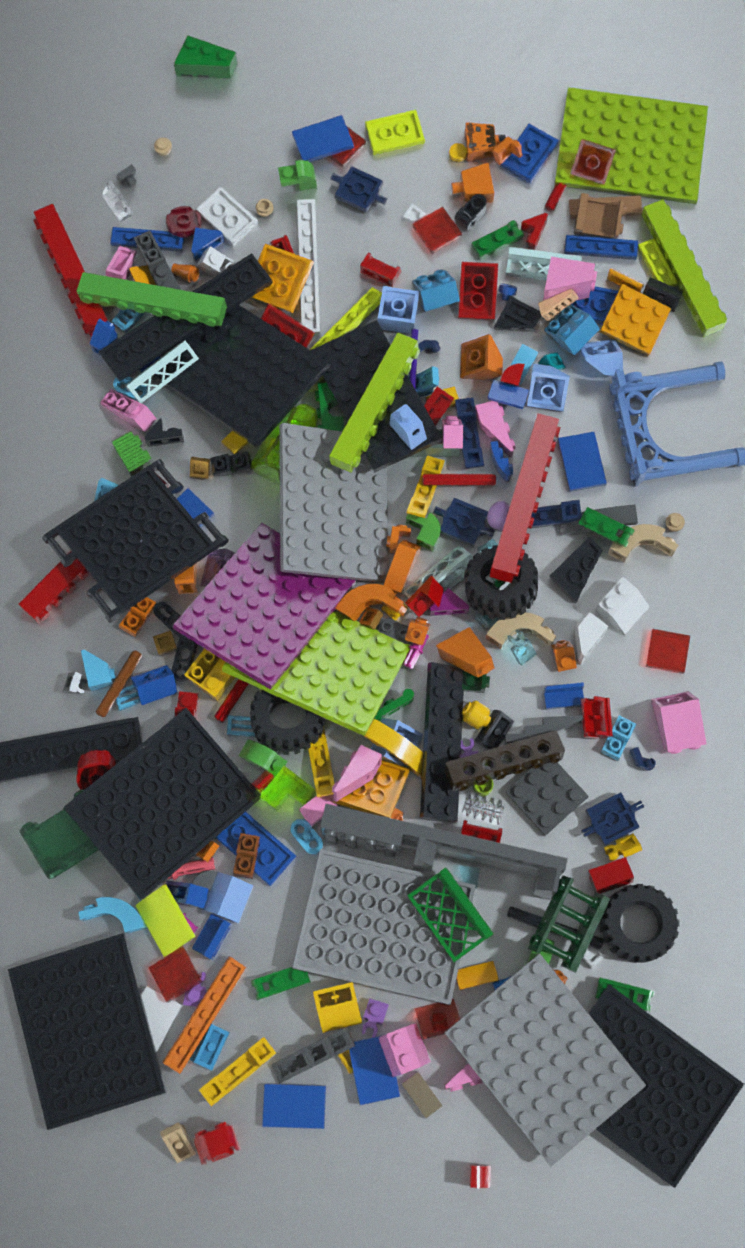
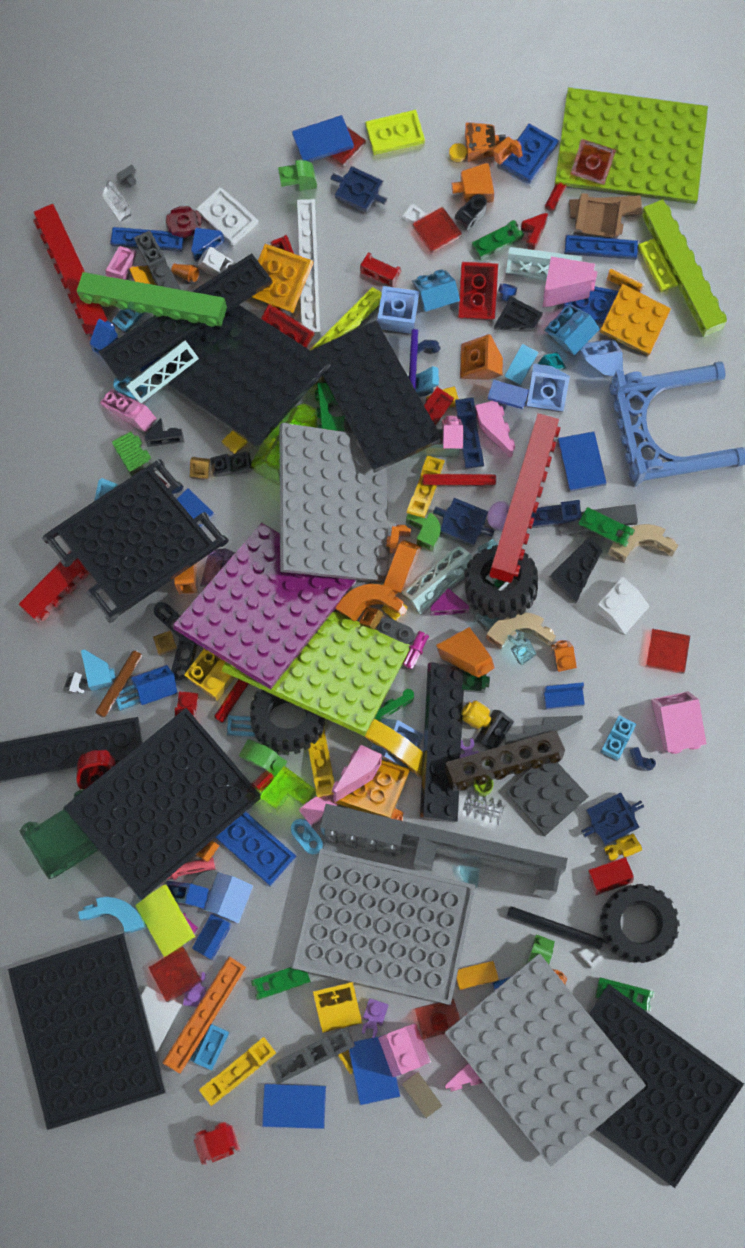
orange slope [119,597,156,637] -> none
tan plate [154,138,172,155] -> none
tan slope [160,1122,196,1163] -> none
green wedge [174,35,238,78] -> none
dark orange slope [233,833,260,879] -> none
tan plate [256,199,274,217] -> none
lime brick [329,333,420,473] -> none
light blue torso [390,404,427,450] -> none
red slope [405,576,444,617] -> none
orange bracket [405,617,431,645] -> none
green fence [407,867,494,962] -> none
red hinge [461,820,503,843] -> none
brick [469,1164,491,1188] -> none
blue slope [489,441,513,482] -> none
red brick [500,363,525,386] -> none
dark green fence [528,875,610,973] -> none
light nougat slope [538,289,579,321] -> none
white slope [574,612,608,665] -> none
red hinge [581,696,613,739] -> none
black slope [643,277,683,312] -> none
tan plate [665,513,685,532] -> none

